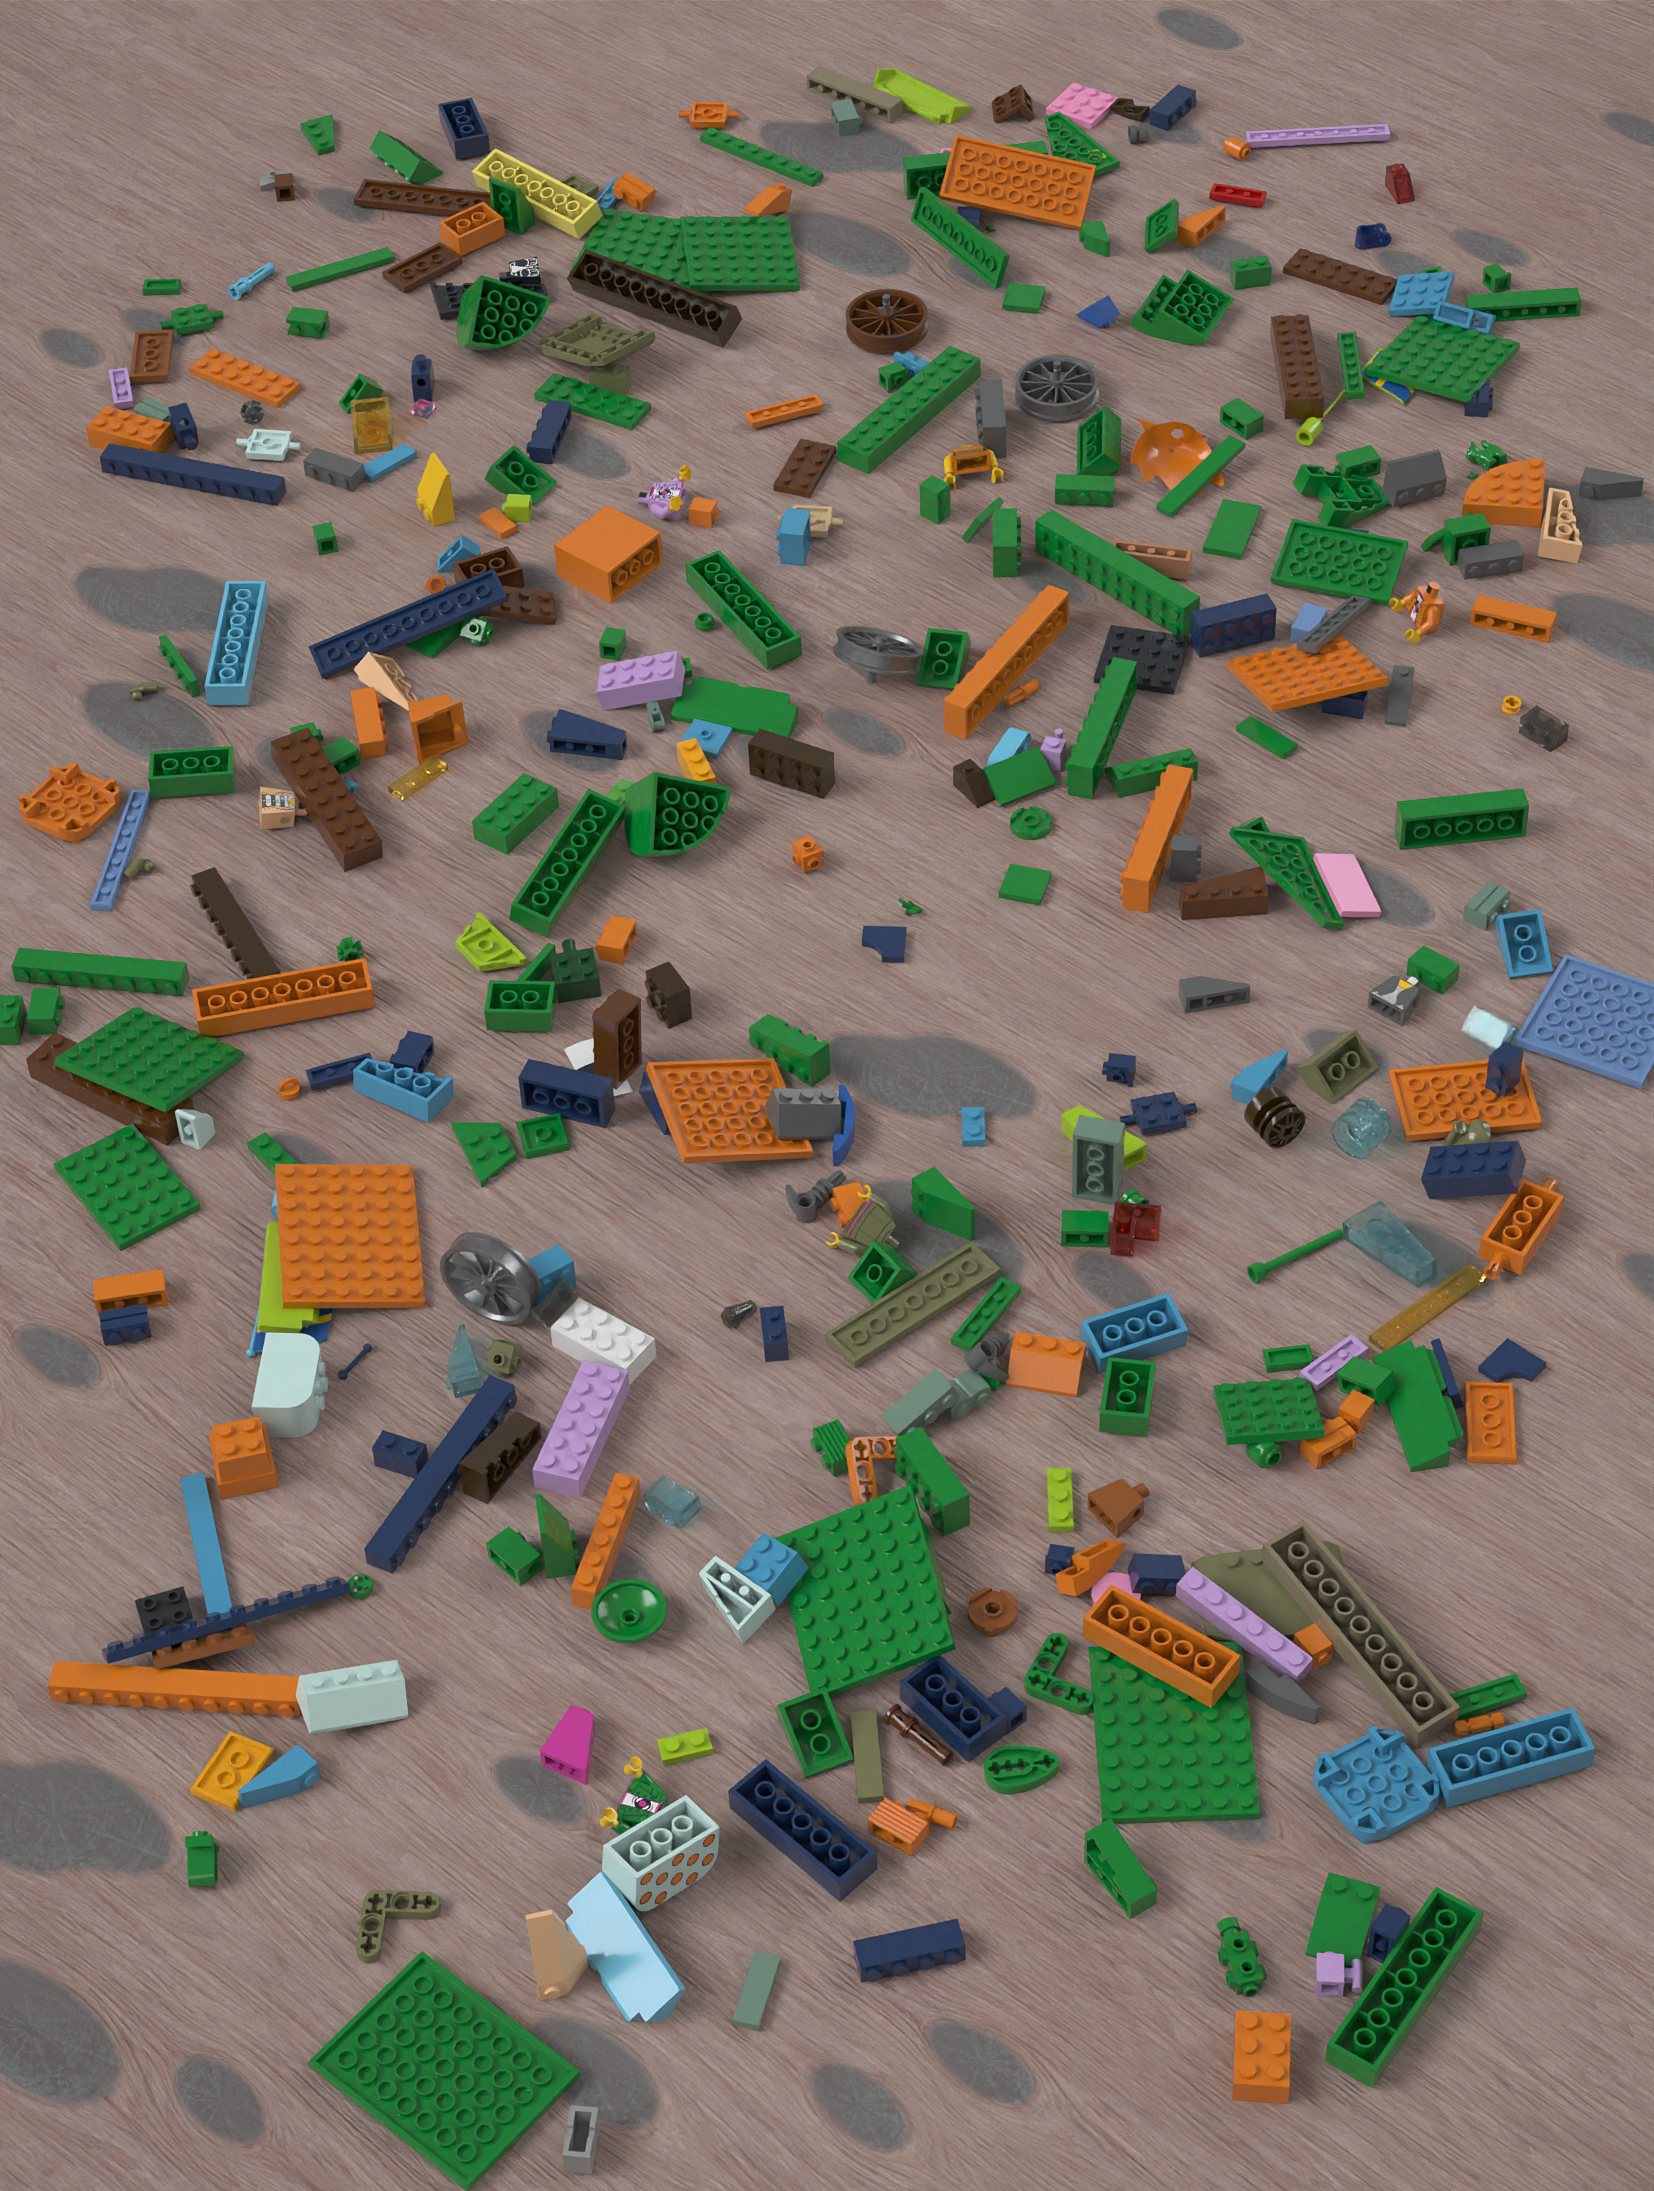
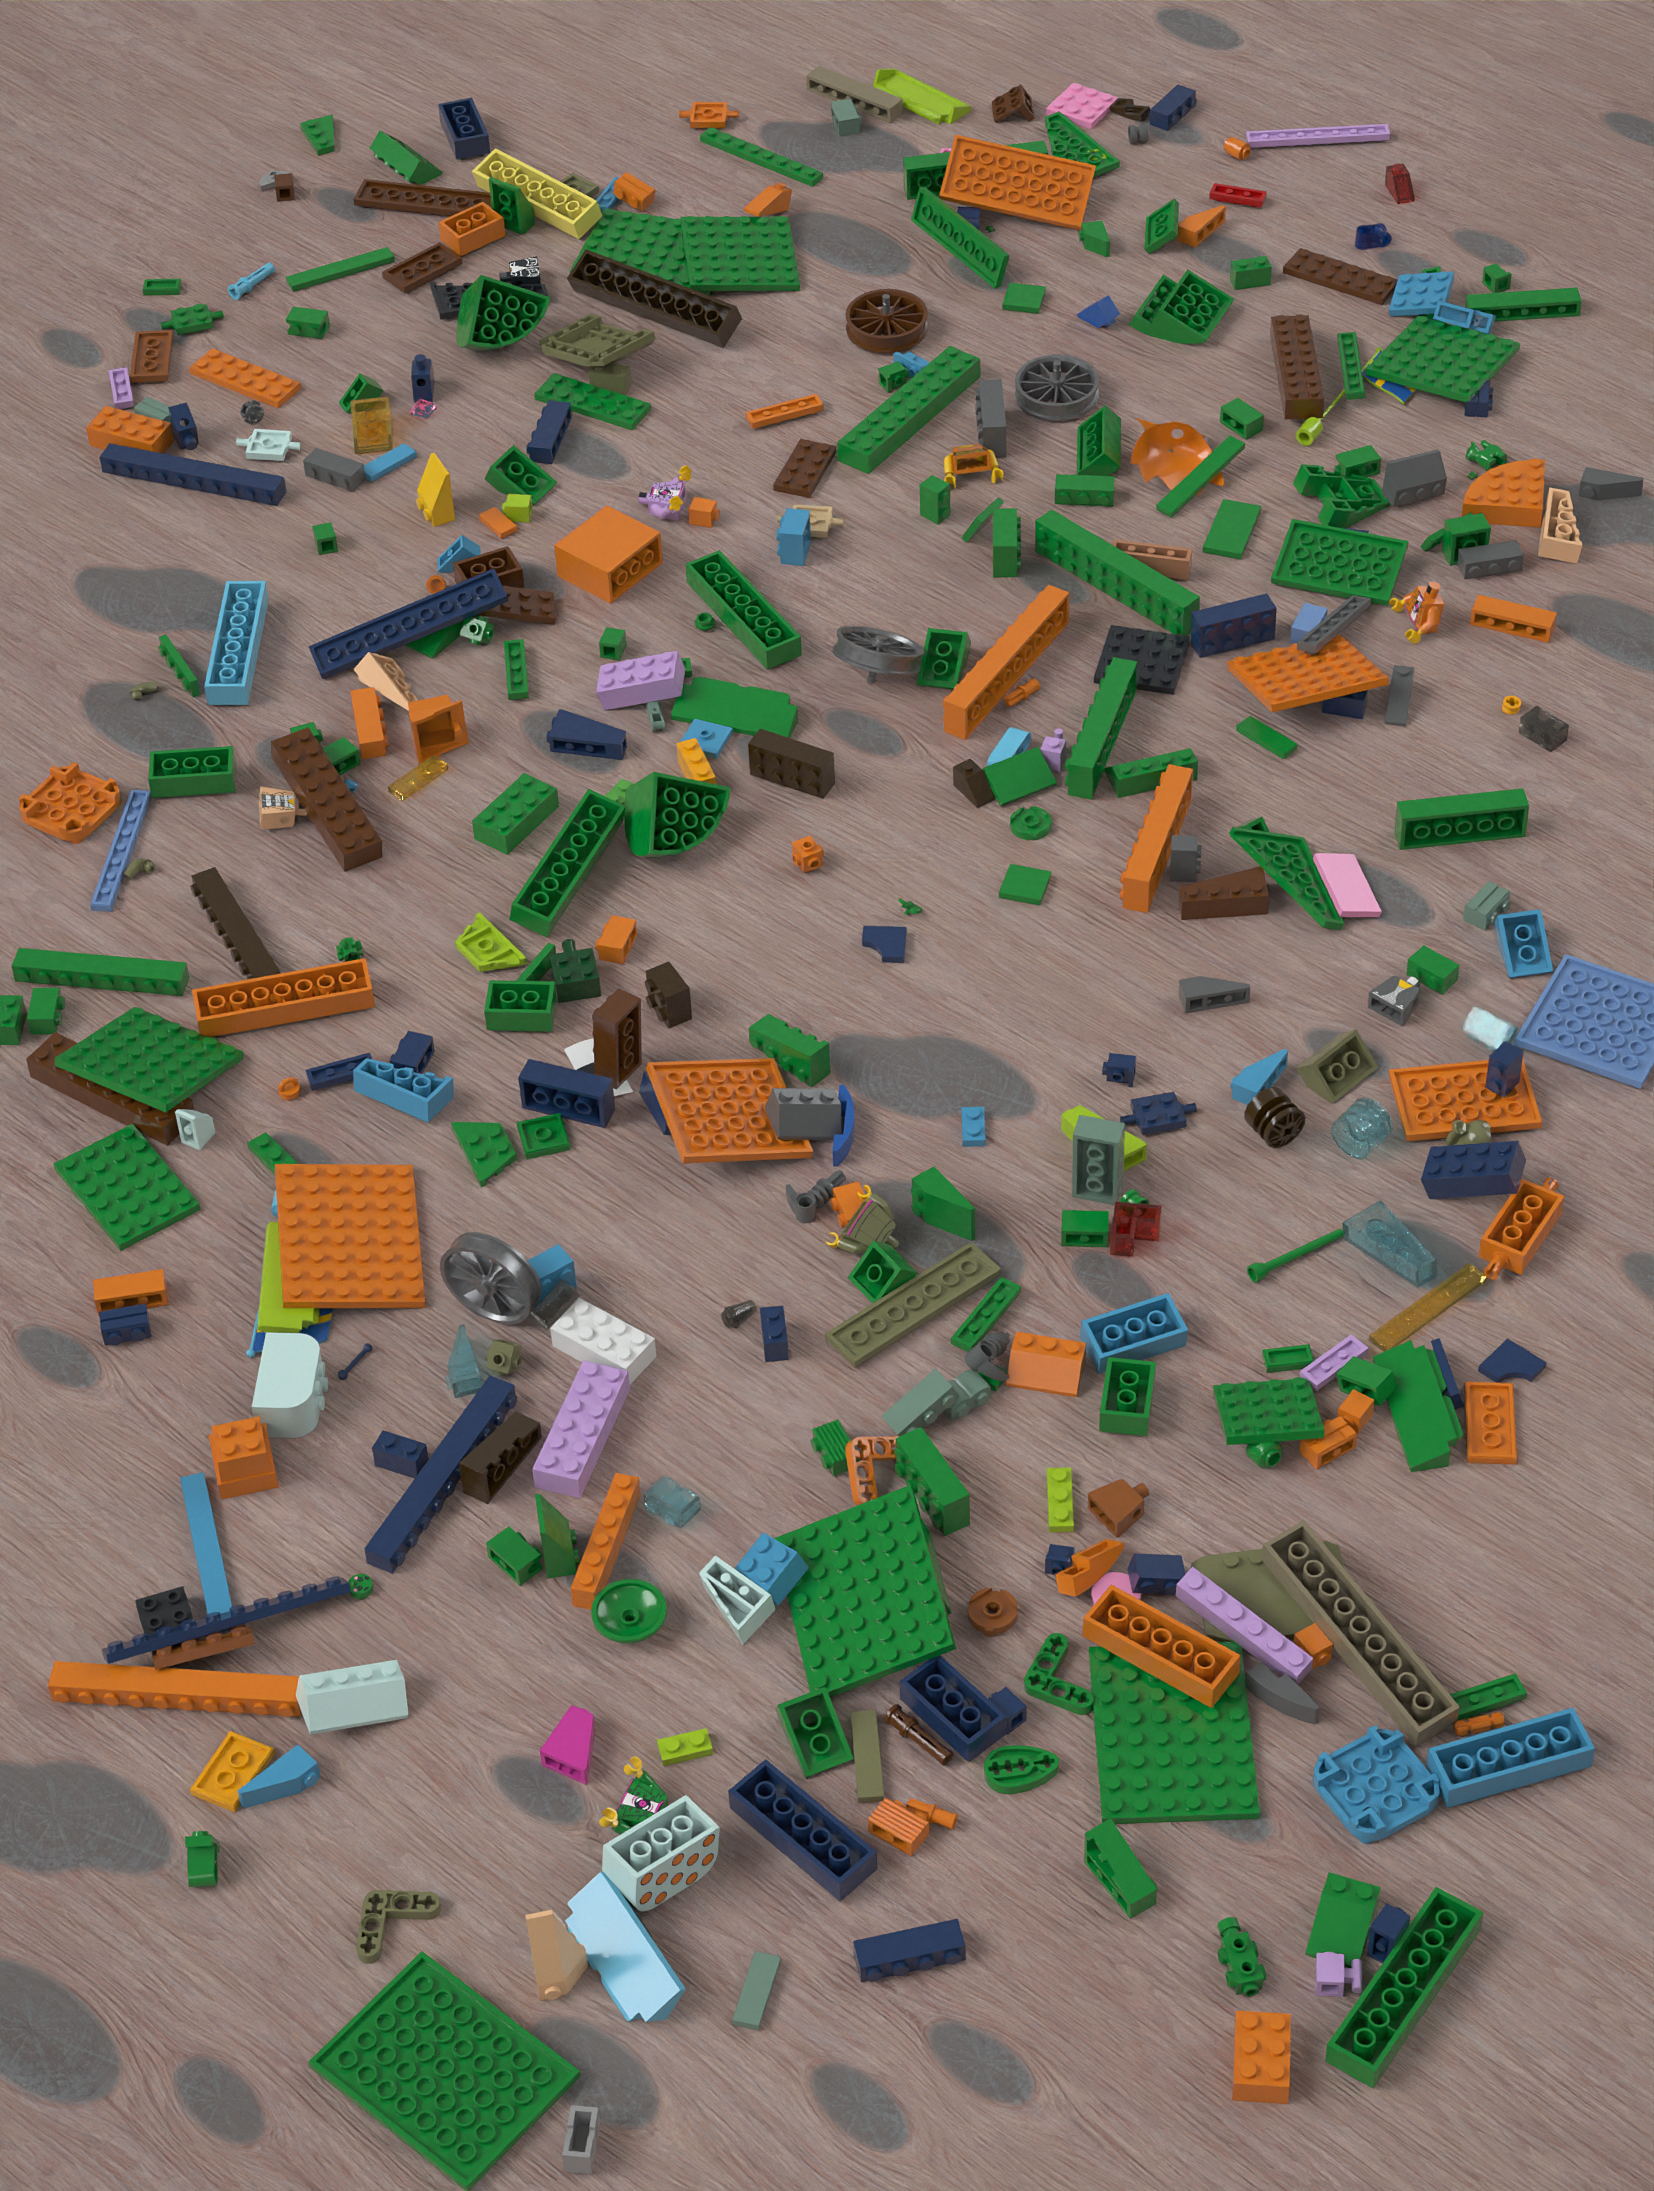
none -> green plate [504,639,529,700]

